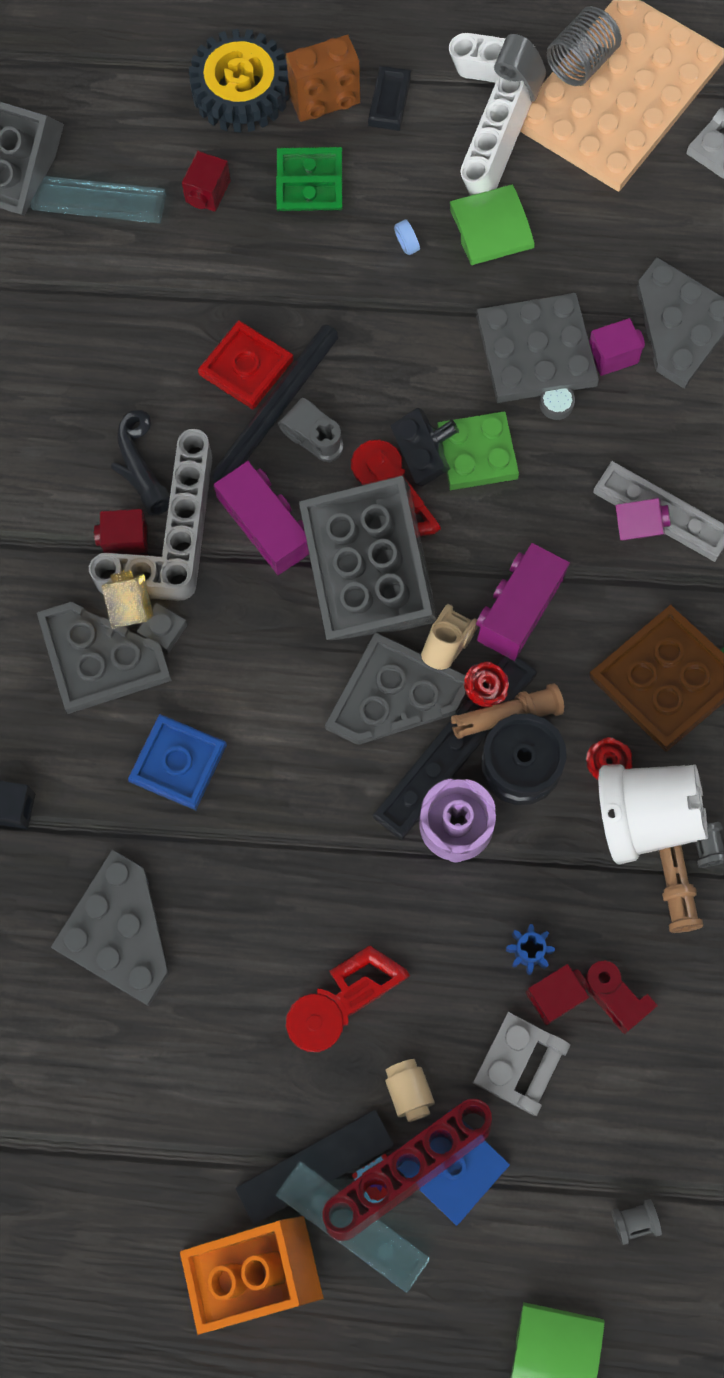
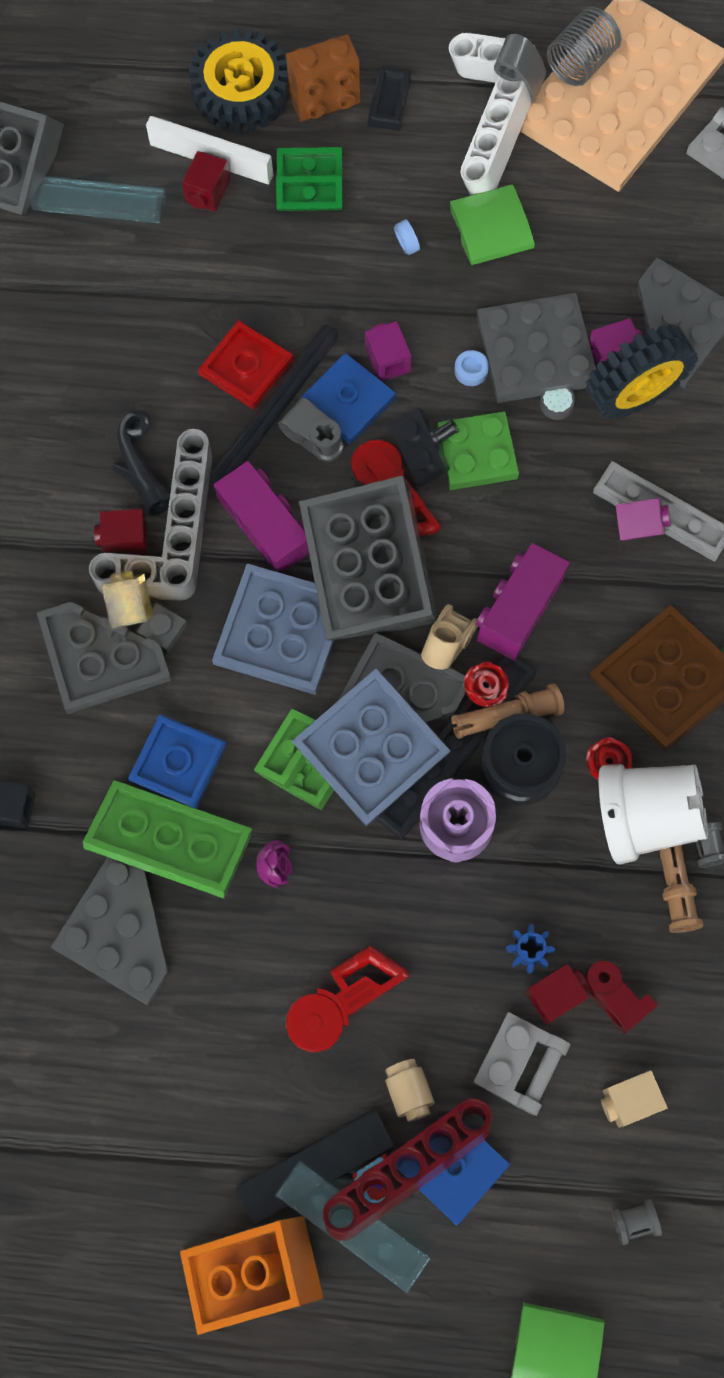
none -> bright green plate [83,780,252,898]
none -> white tile [146,116,273,185]
none -> sand blue plate [212,563,335,695]
none -> bright green slope [254,709,334,810]
none -> magenta plate [257,840,293,888]
none -> sand blue plate [292,669,450,826]
none -> blue plate [301,353,396,445]
none -> magenta brick [365,321,411,382]
none -> light blue tile [454,350,489,386]
none -> black wheel [586,324,698,419]
none -> tan brick [601,1070,668,1128]

